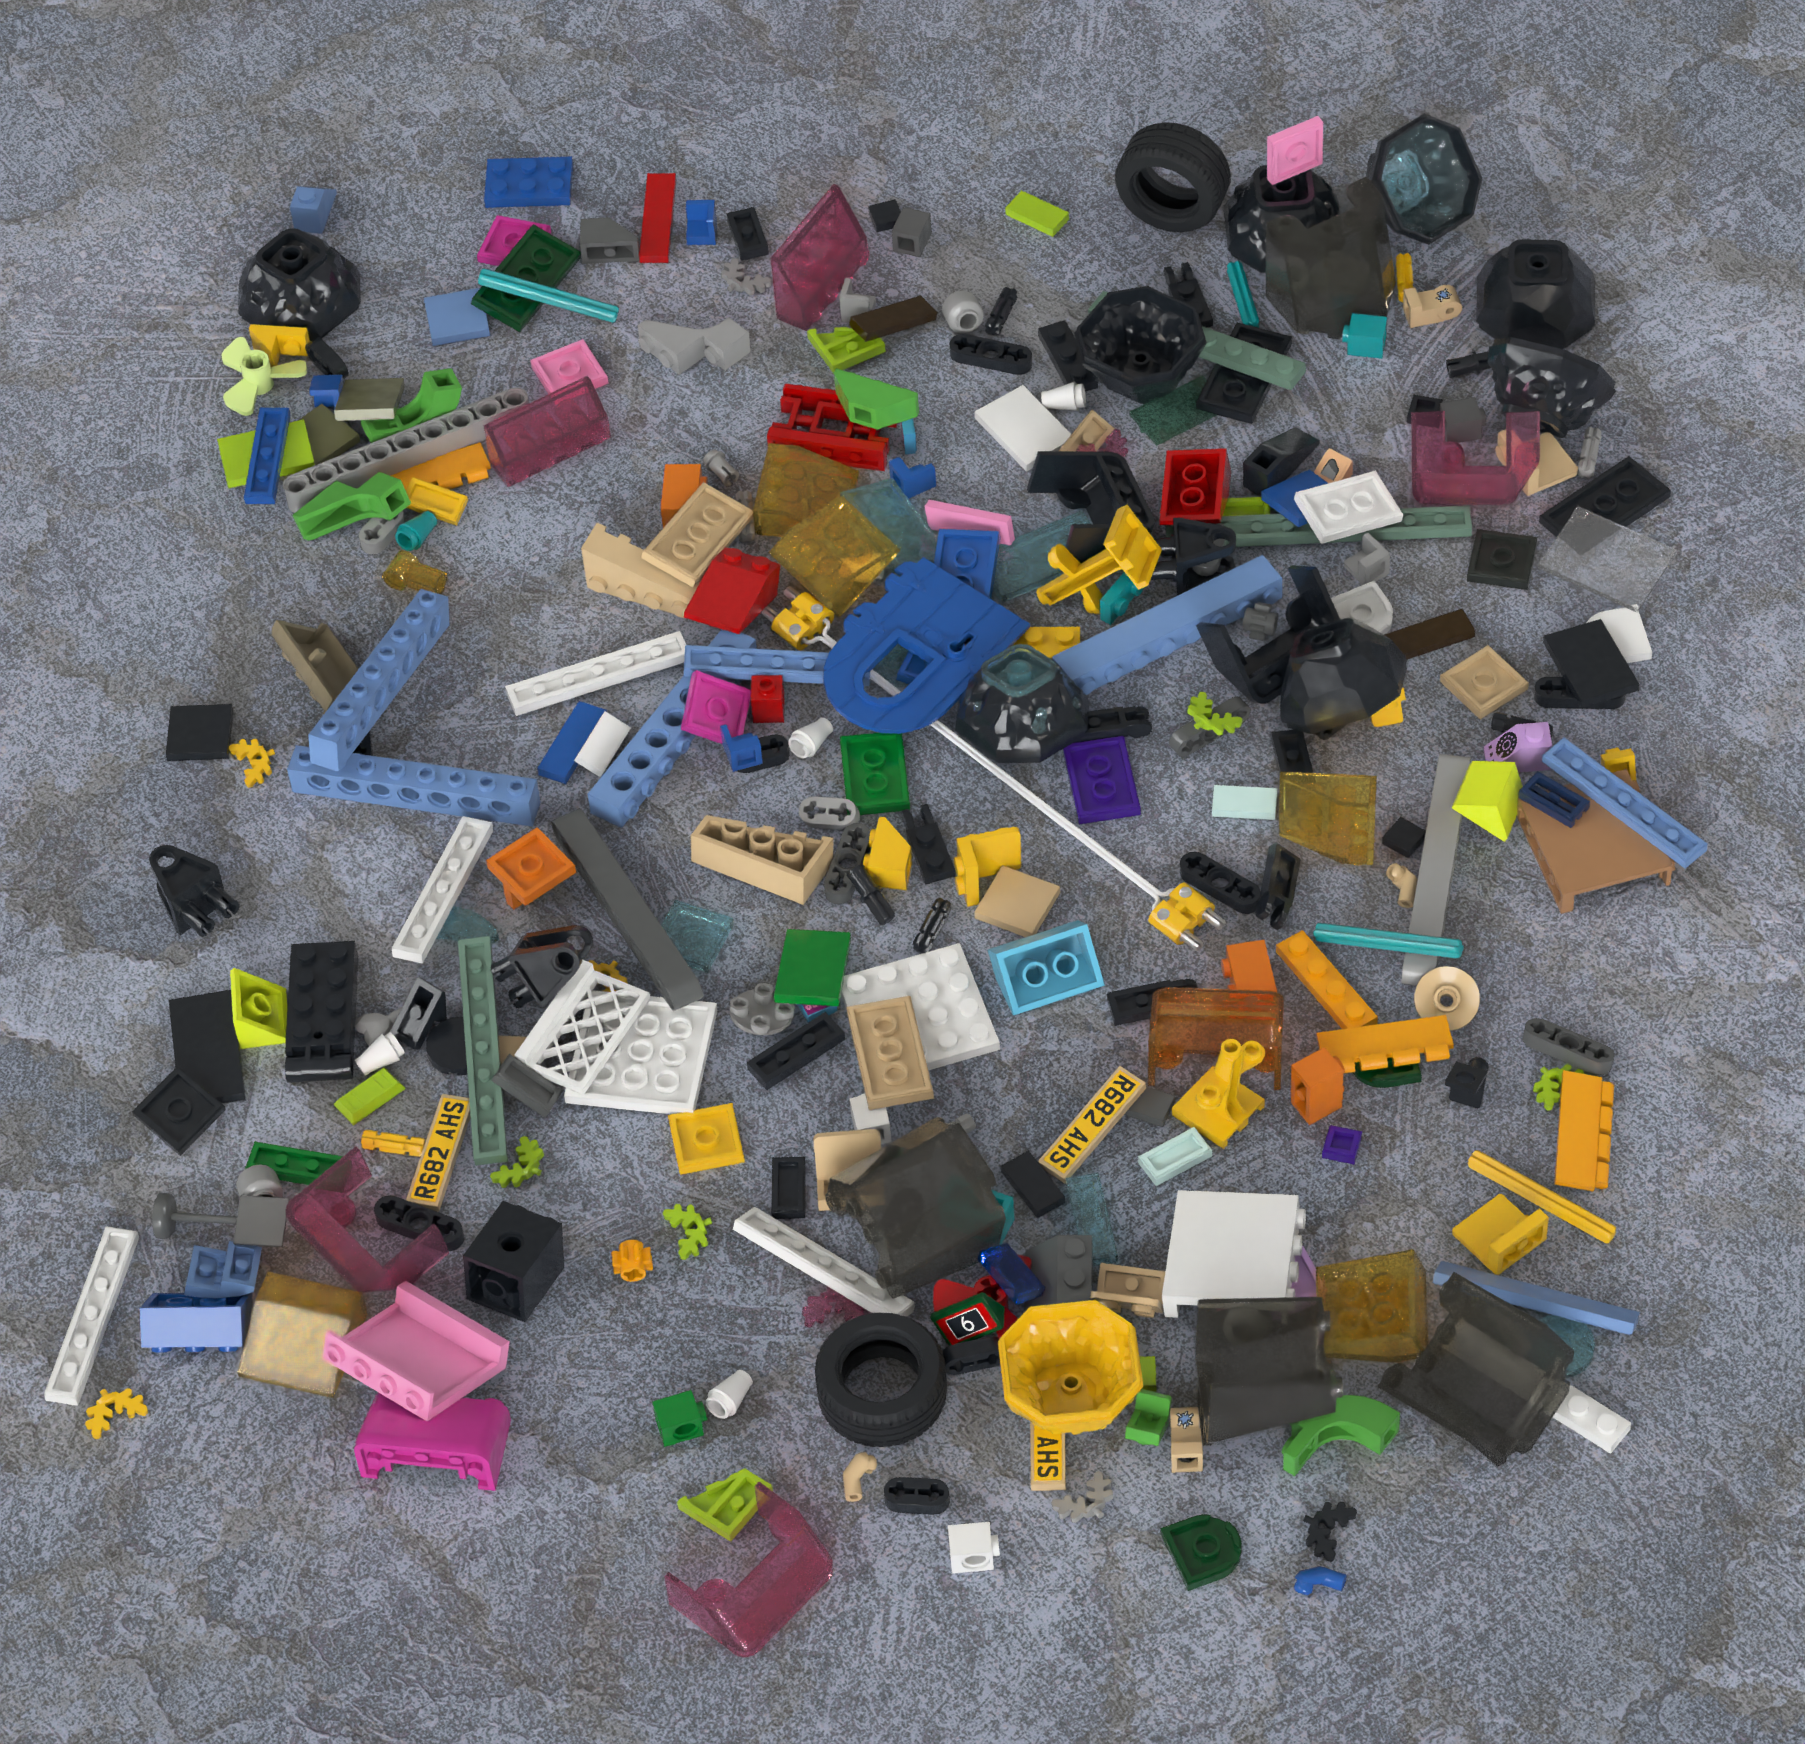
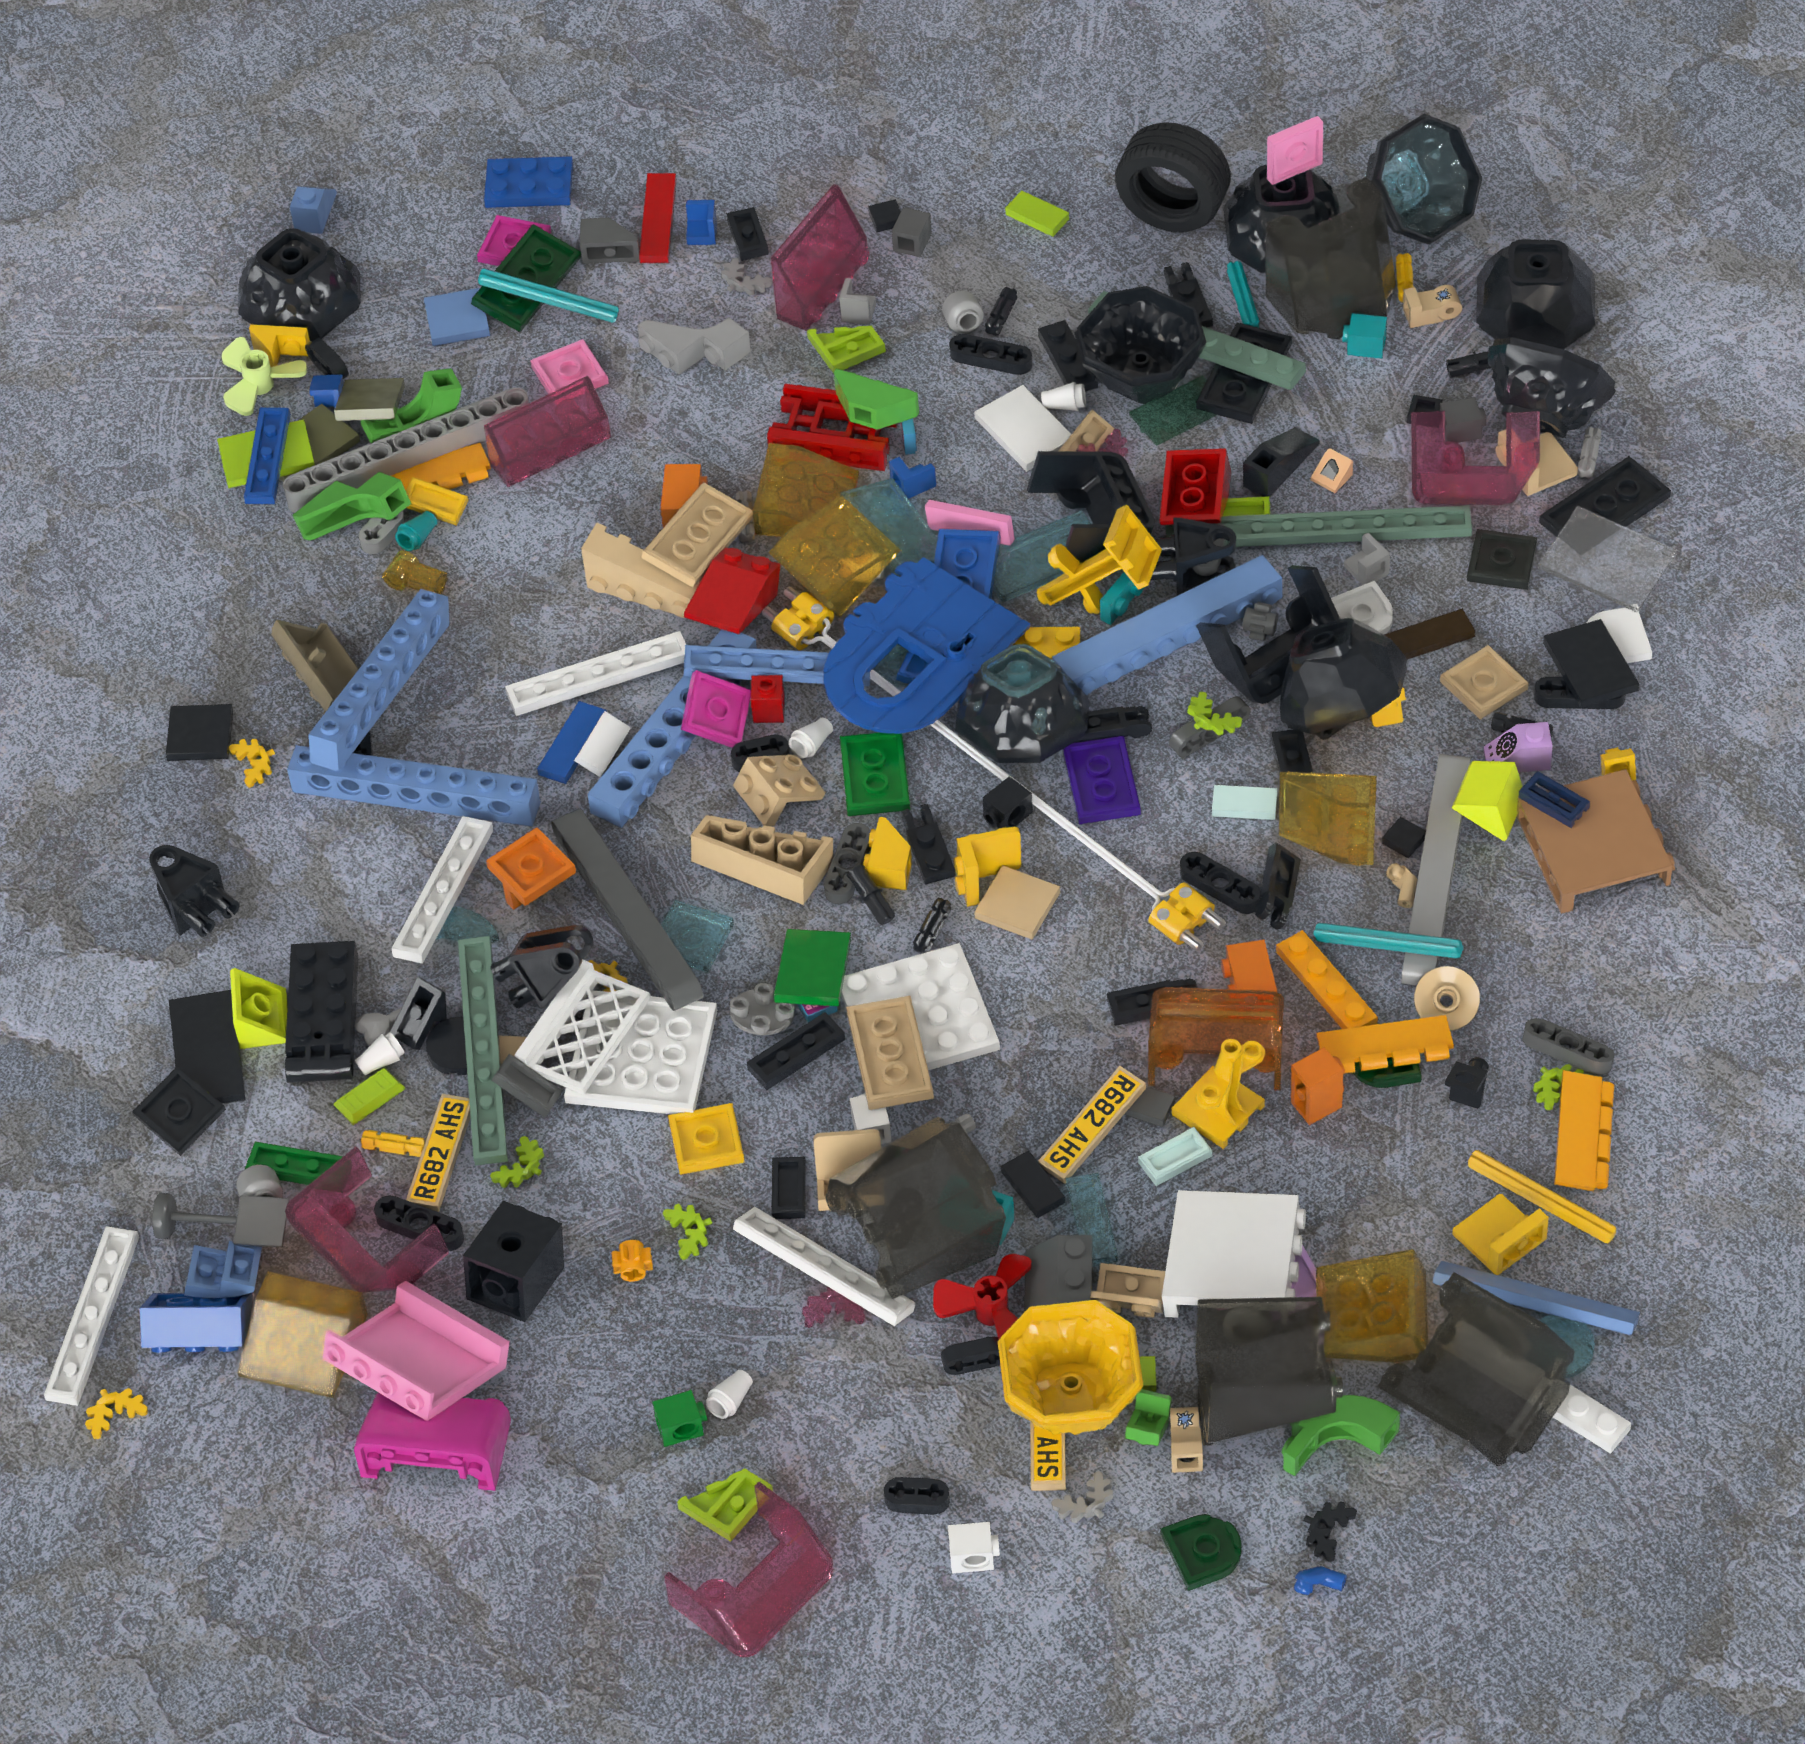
light grey pin [703,449,739,487] -> none
blue panel [720,724,763,772] -> none
light grey beam [799,796,860,830] -> none
black tyre [815,1312,947,1447] -> none
tan arm [843,1452,877,1502] -> none
dark brown tile [849,295,938,342] -> none
slope [930,1292,1005,1346] -> none
clear blue tile [977,1243,1046,1305] -> none
medium azure slope [988,920,1105,1015] -> none
blue tile [1261,469,1328,527] -> none
white tile [1294,470,1403,544] -> none
dark purple tile [1322,1125,1362,1165] -> none
medium blue tile [1542,737,1708,869] -> none
none -> tan bracket [733,754,825,826]
none -> black brick [982,776,1033,828]

